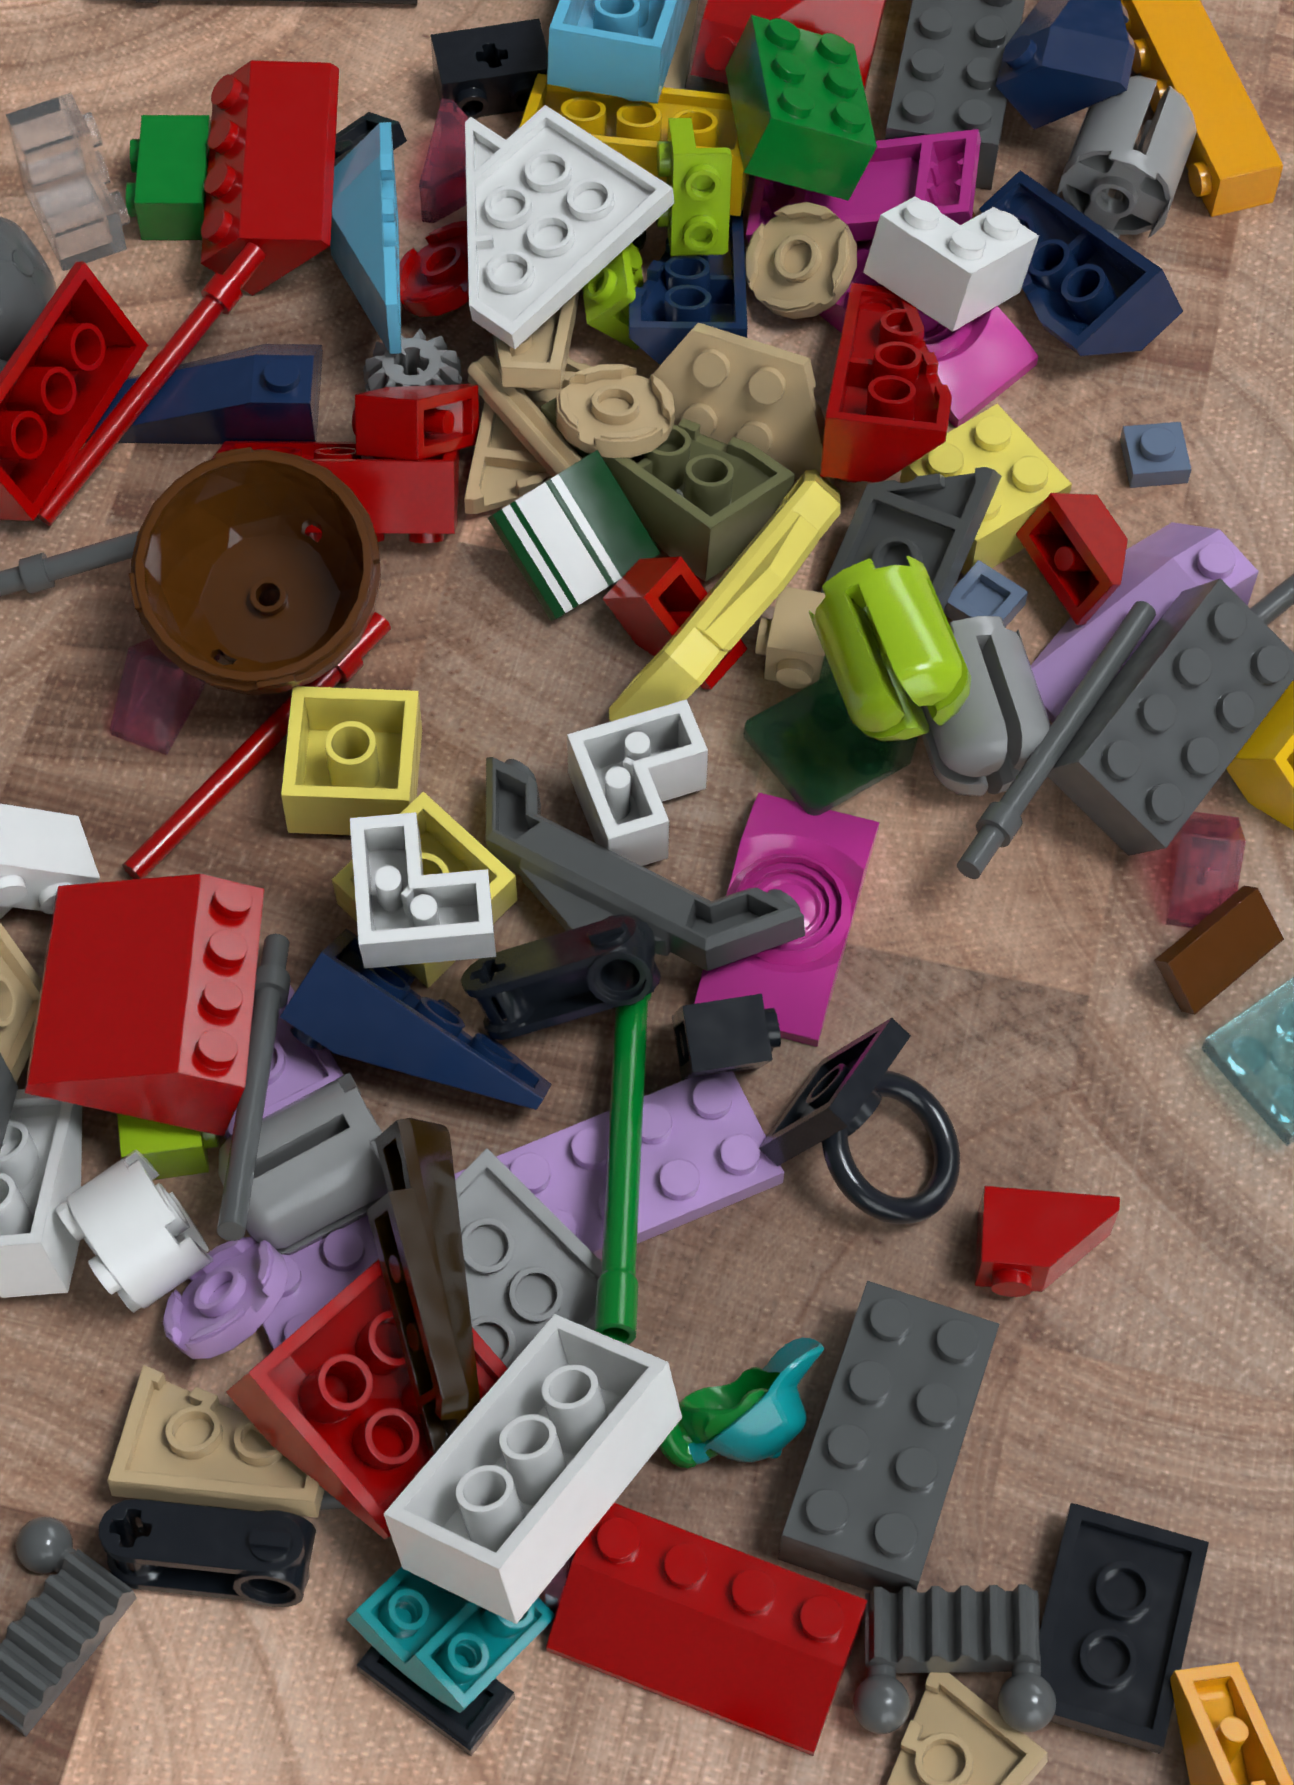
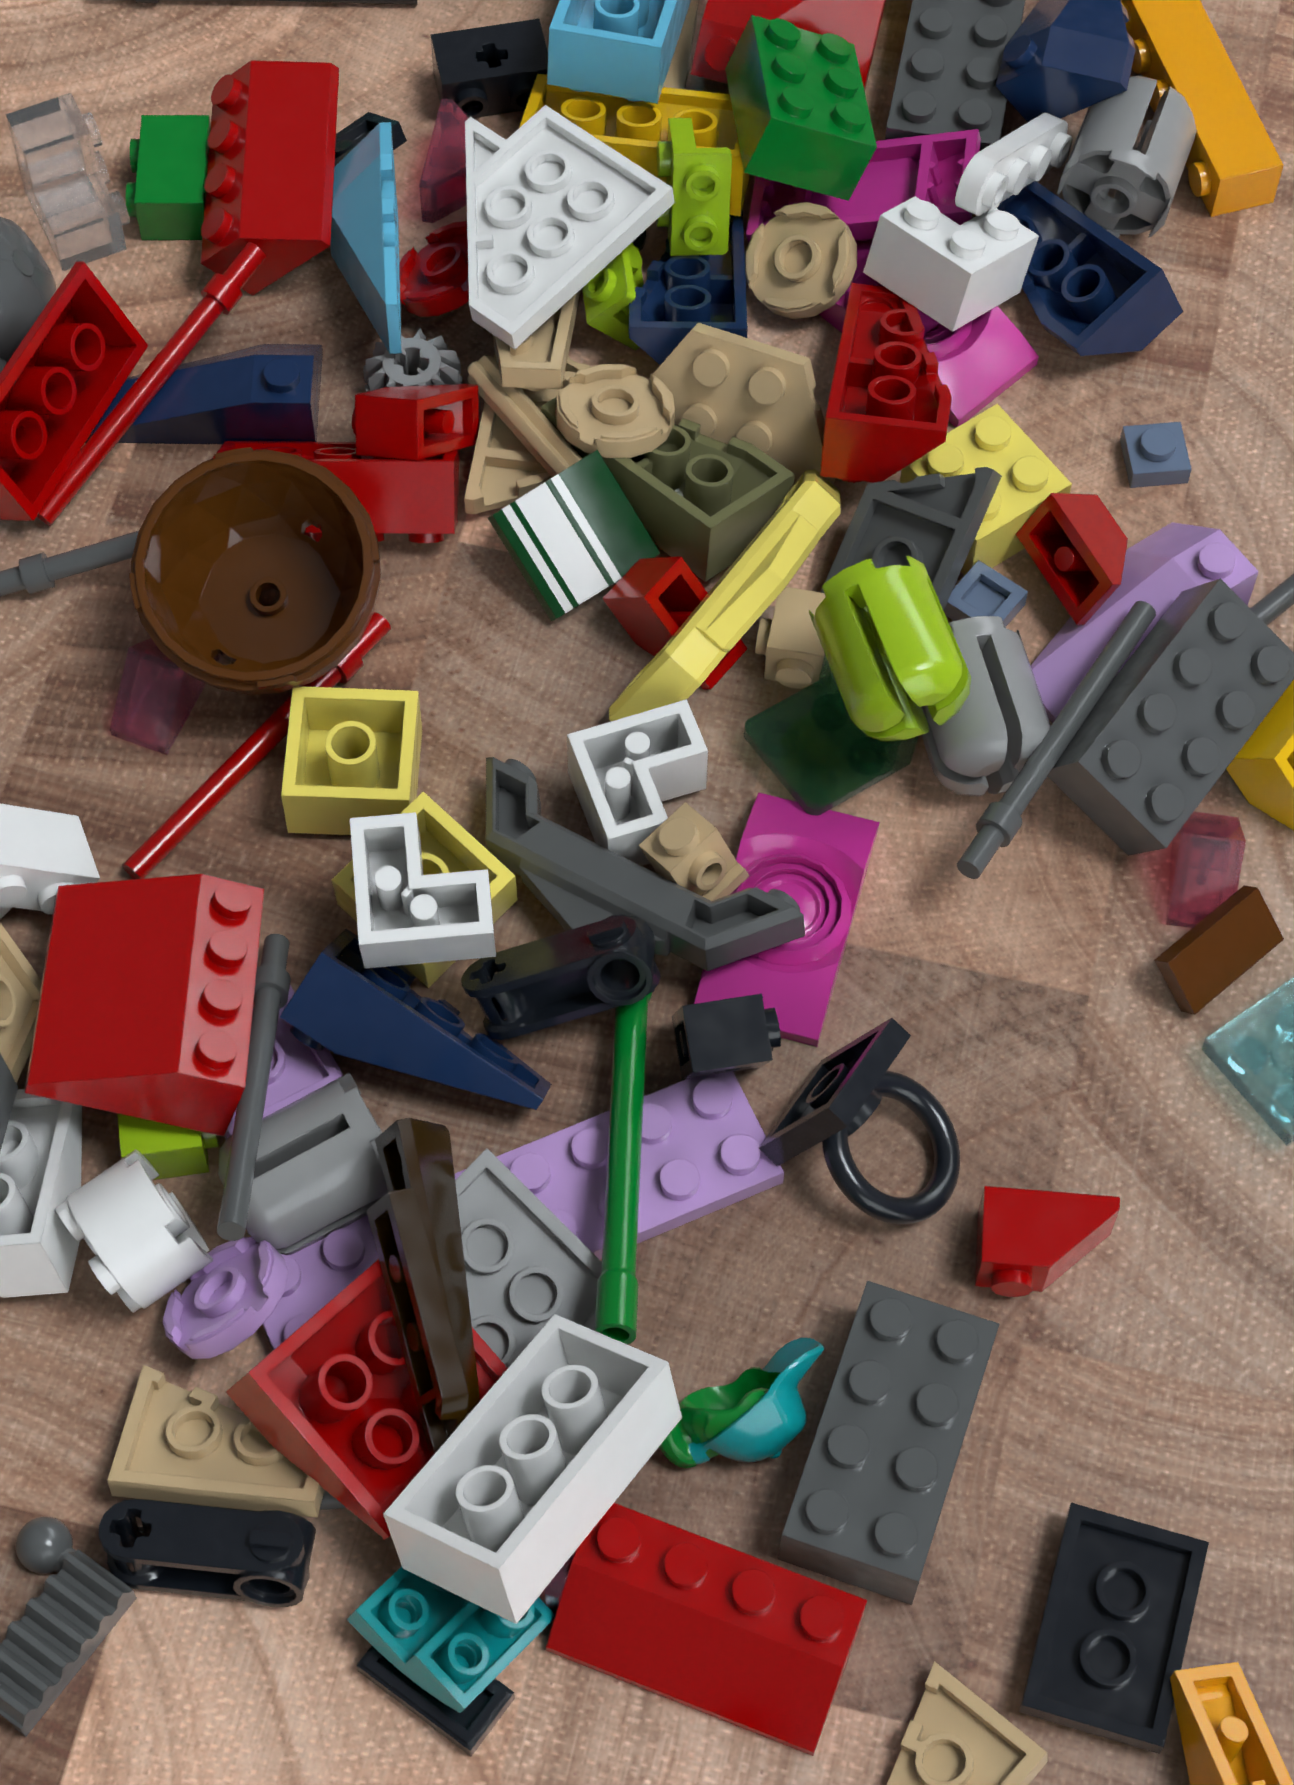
dark grey gear [852,1584,1056,1734] -> none
none -> tan brick [639,802,749,901]
none -> white plate [955,112,1073,216]

